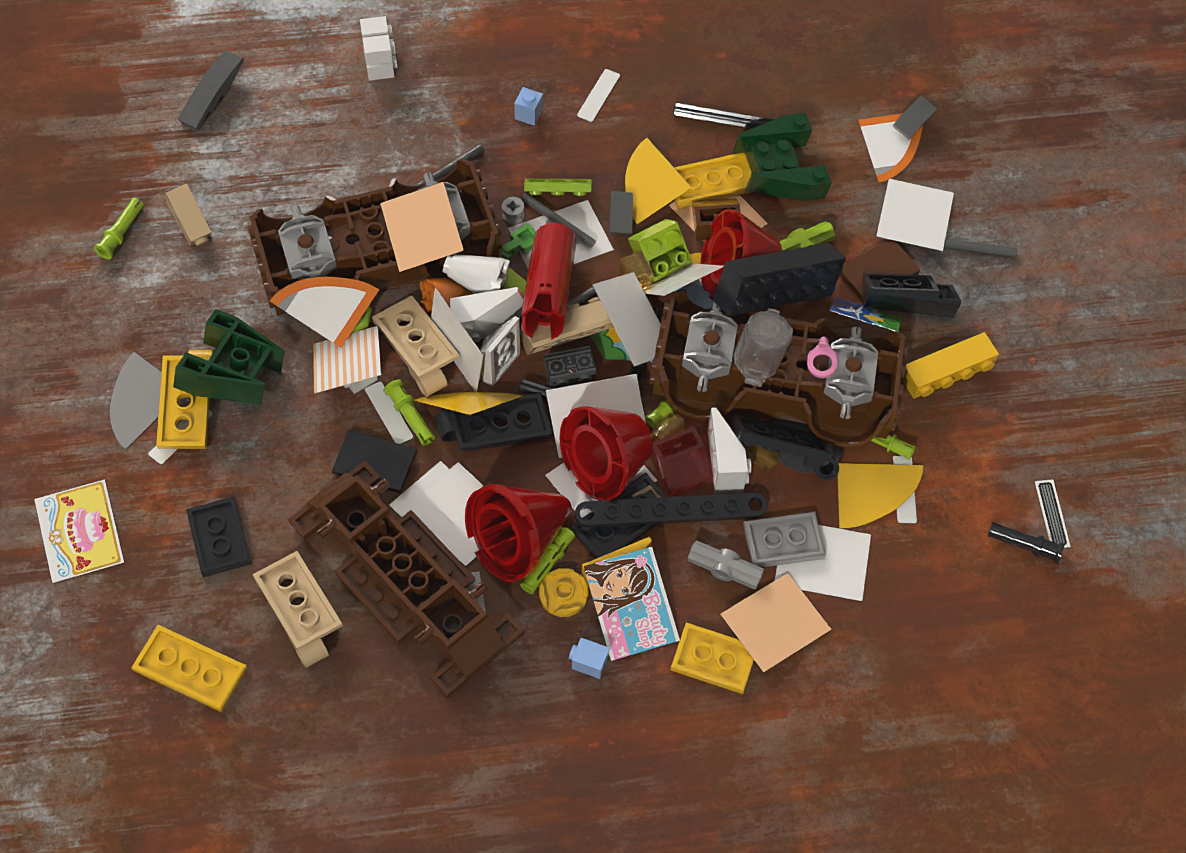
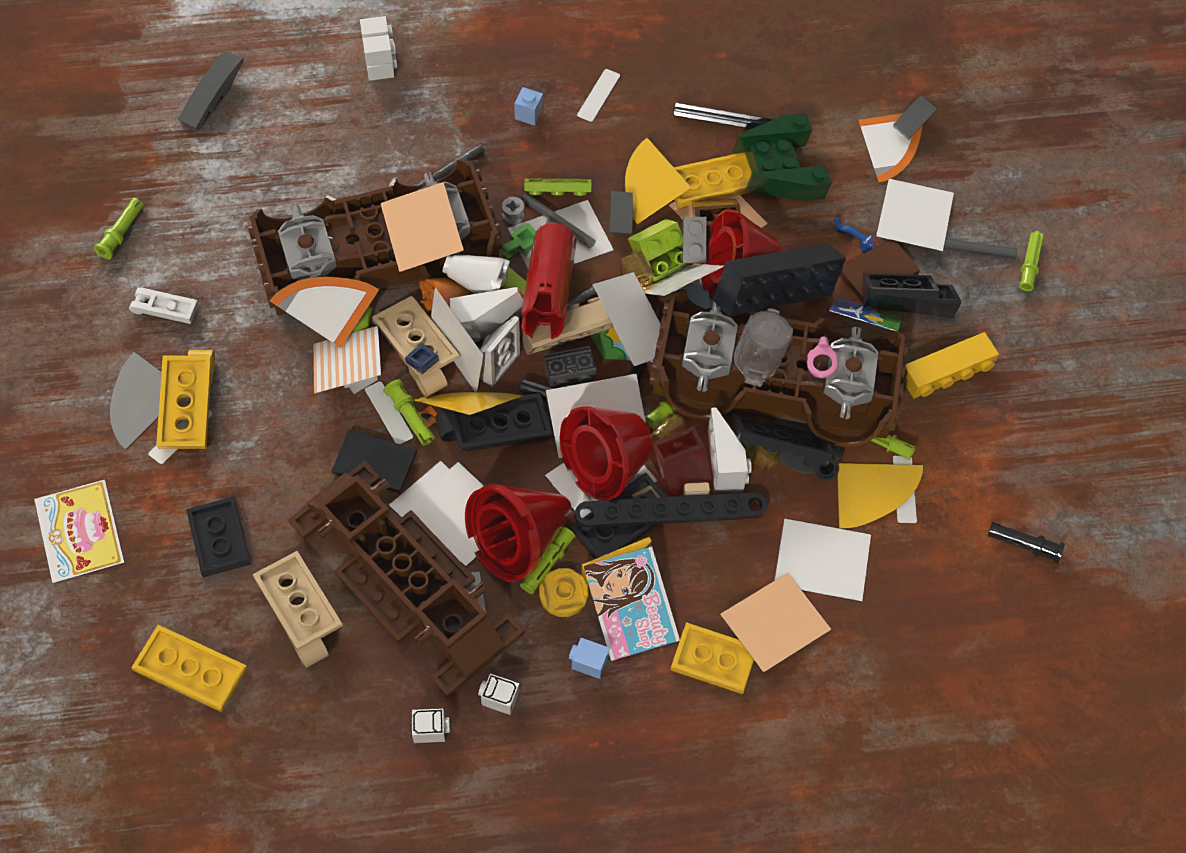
tan slope [166,184,212,246] -> none
dark green wedge [173,309,285,405] -> none
light grey piece [687,540,764,590] -> none
light grey tile [743,512,826,567] -> none
lime piece [780,221,836,251] -> none
sticker [1035,480,1071,548] -> none
none -> white plate [129,288,199,324]
none -> dark blue tile [405,343,439,374]
none -> white brick [412,709,450,743]
none -> orange sticker [419,406,437,427]
none -> white brick [478,674,519,715]
none -> light grey plate [682,217,706,263]
none -> tan tile [683,482,710,496]
none -> blue piece [834,217,876,253]
none -> lime axle [1019,231,1044,291]

